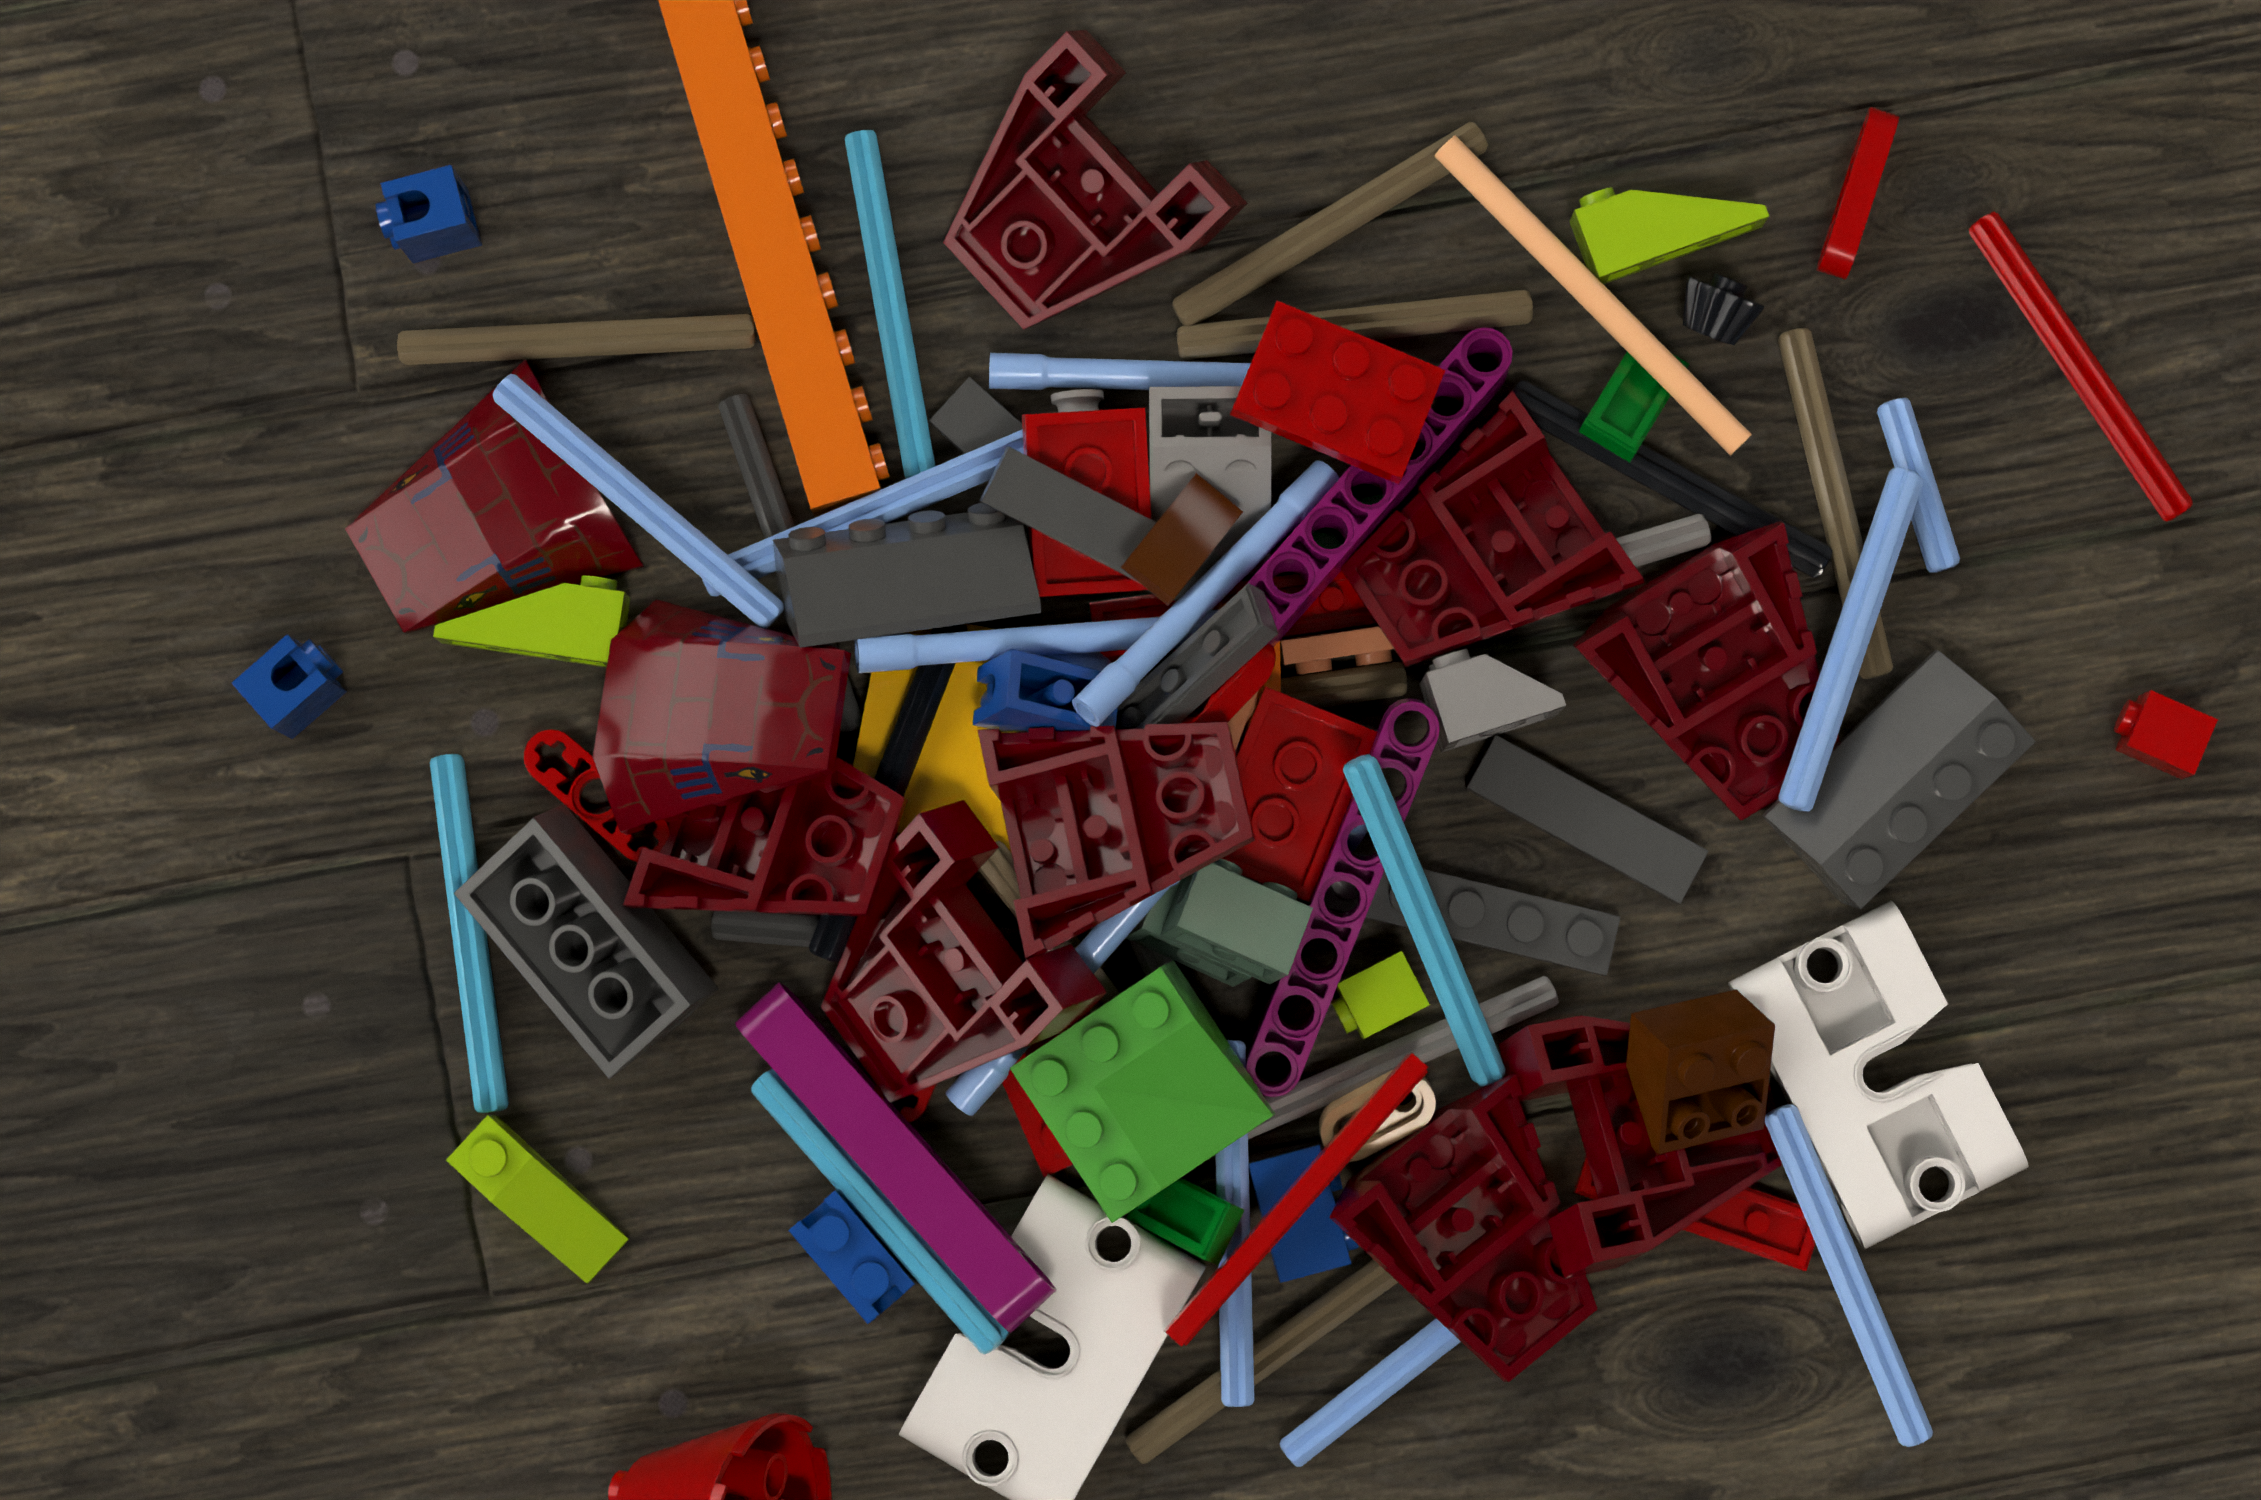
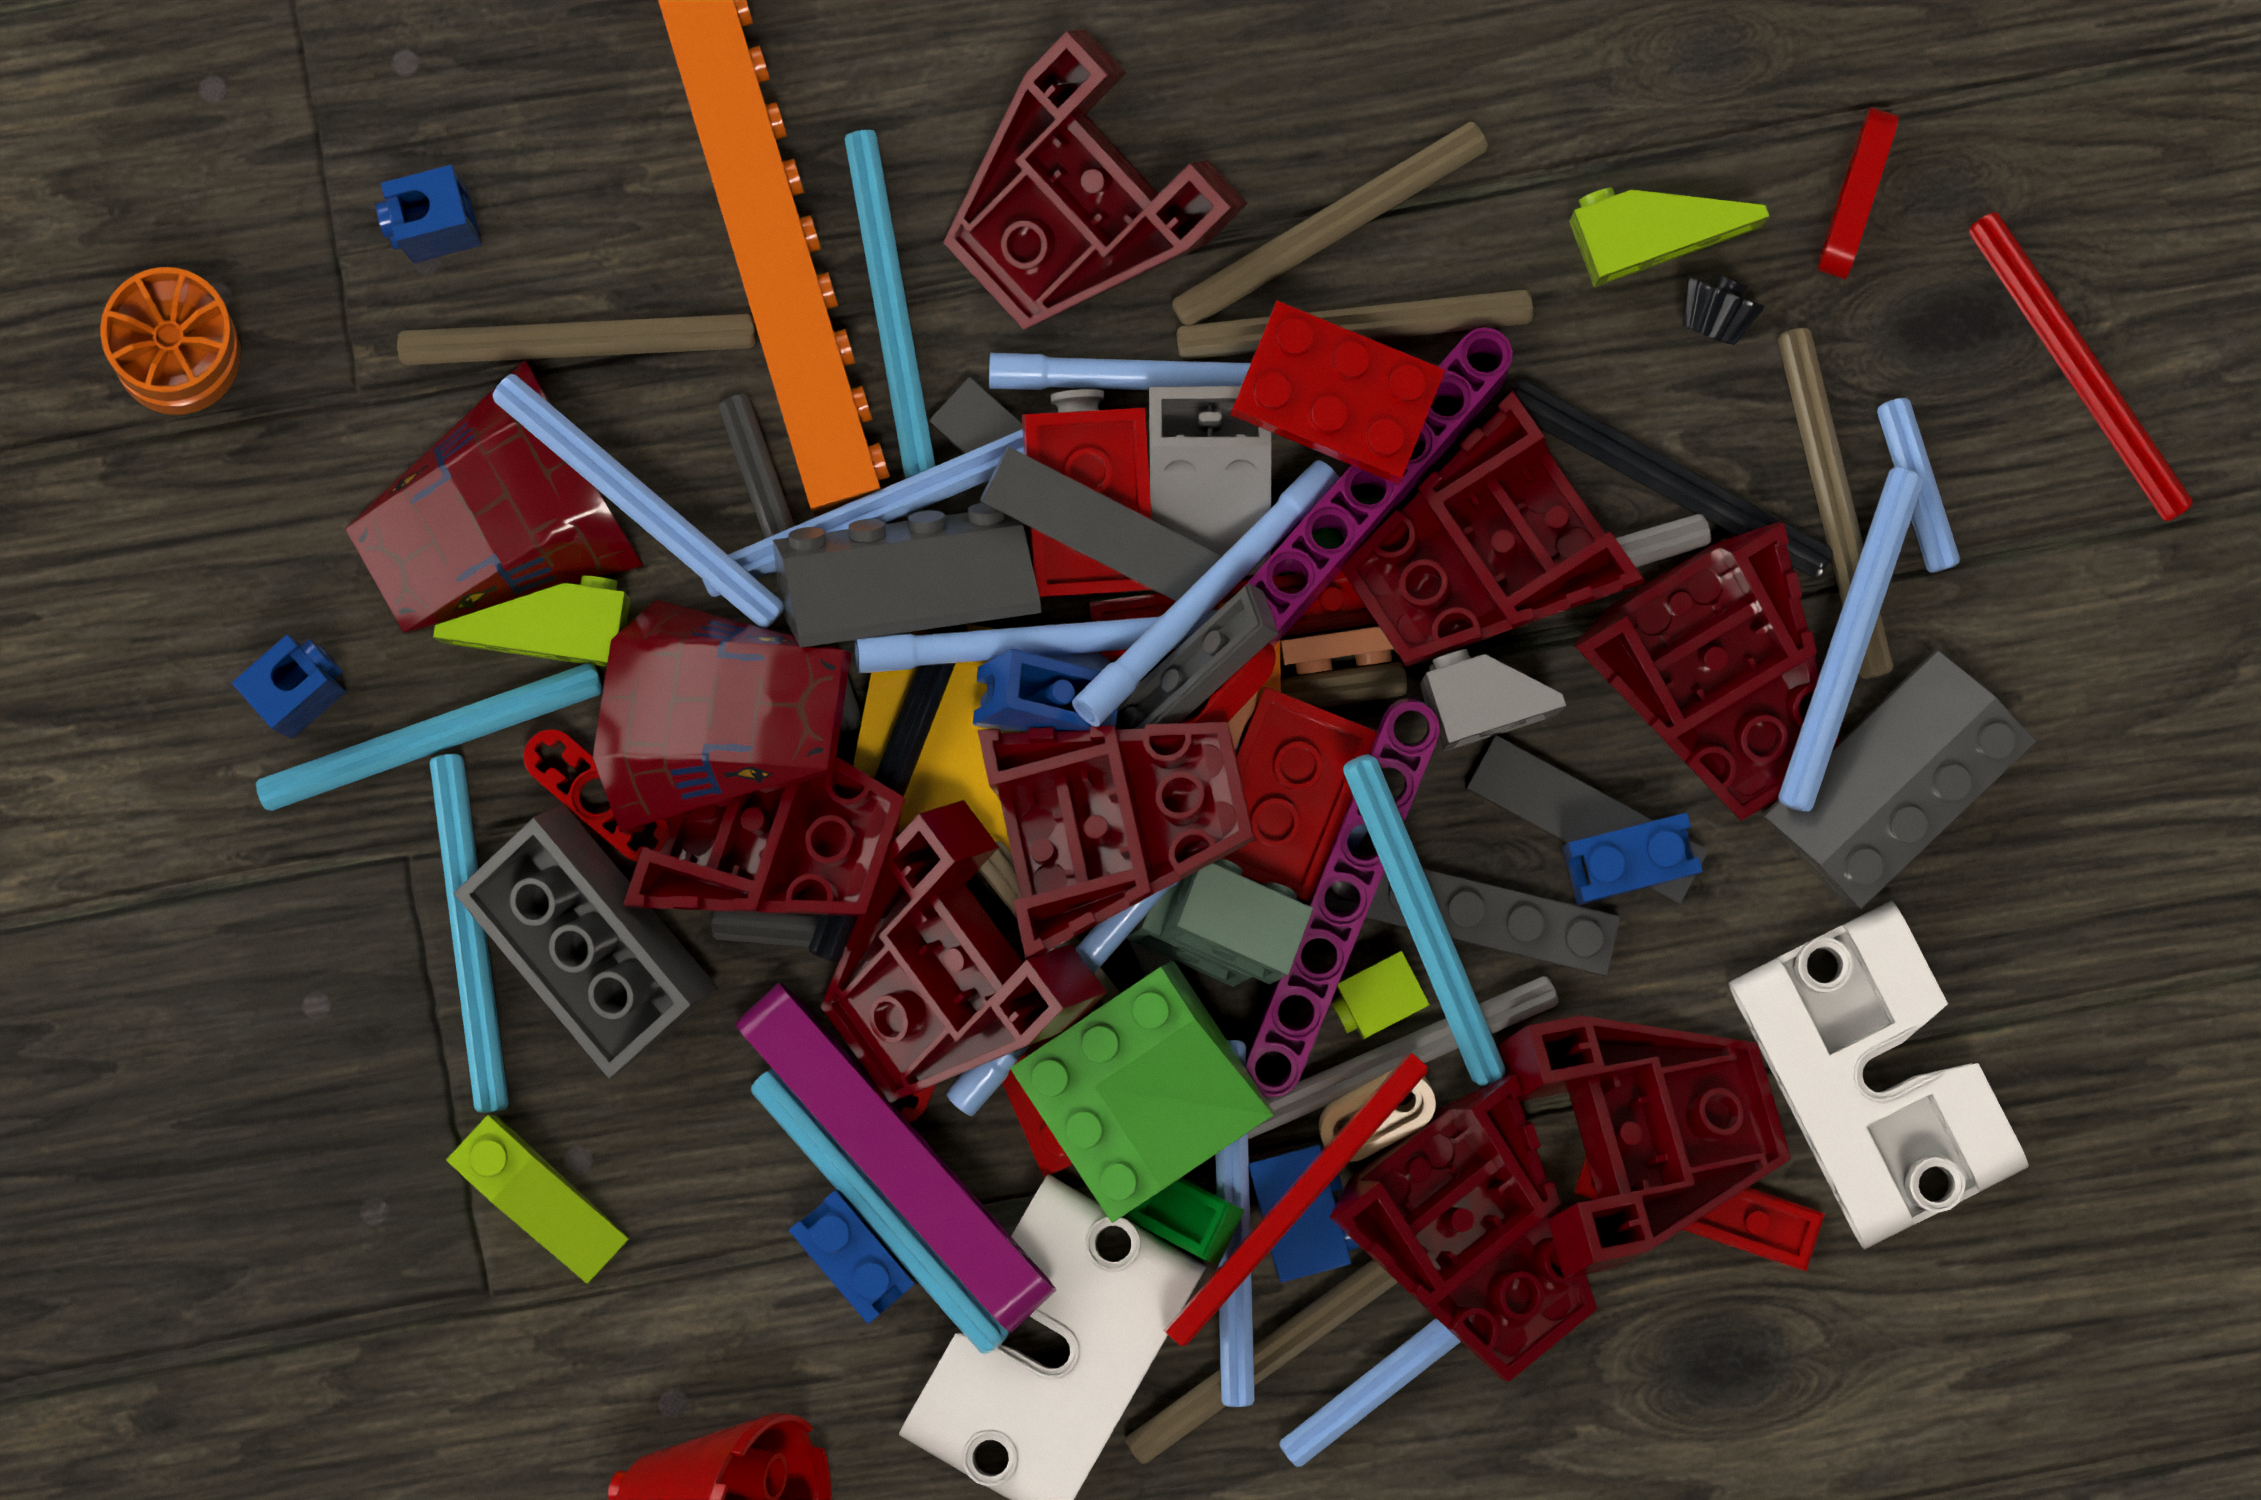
reddish brown slope [1121,473,1243,606] -> none
light nougat piece [1434,135,1752,456] -> none
green tile [1578,352,1689,463] -> none
reddish brown slope [1626,989,1775,1154] -> none
light blue axle [1765,1104,1933,1447] -> none
red brick [2114,690,2218,780] -> none
none -> orange wheel [100,267,241,415]
none -> medium azure axle [256,663,603,811]
none -> blue brick [1562,813,1703,906]

